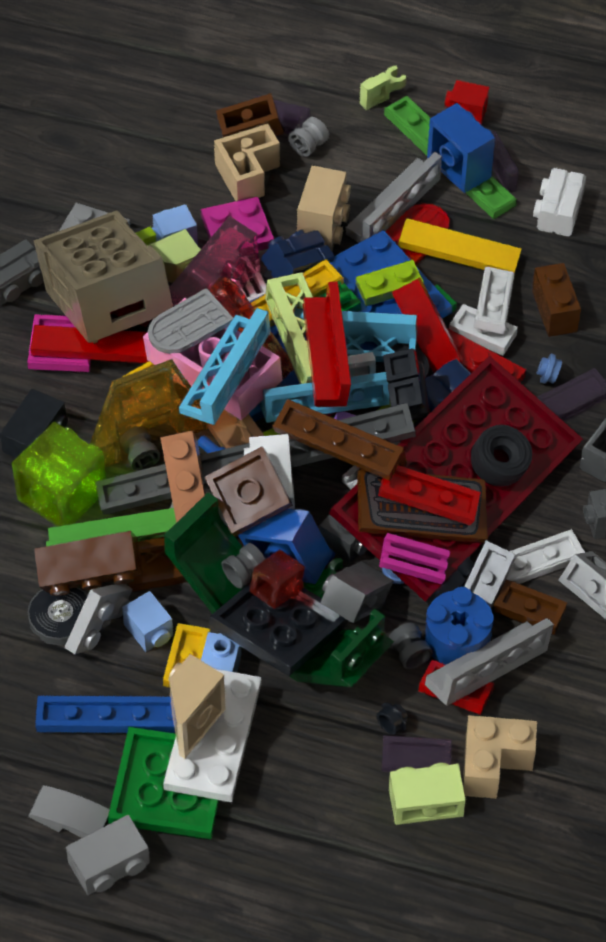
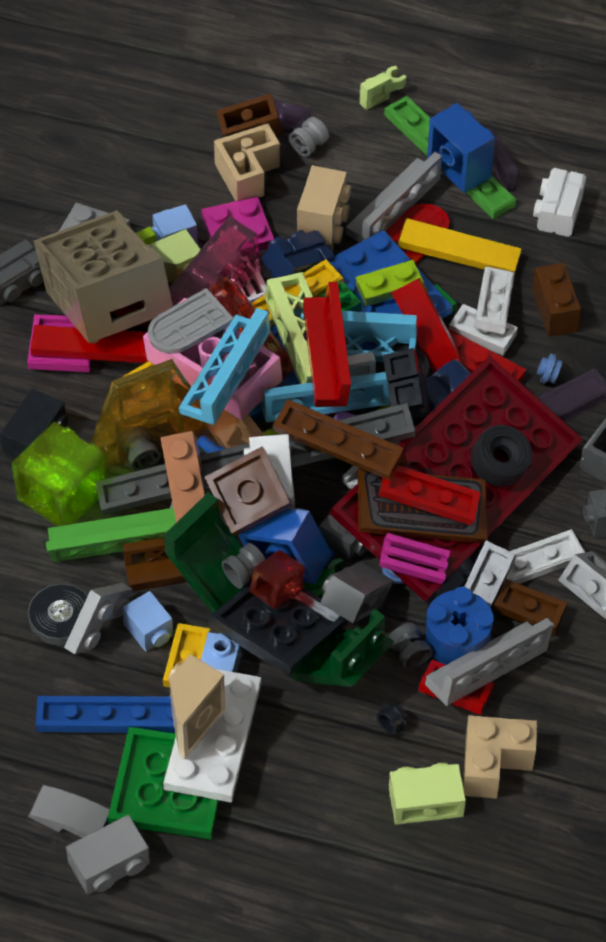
reddish brown brick [34,531,143,596] -> none
clear purple tile [382,736,452,772] -> none
red brick [444,80,490,125] -> none

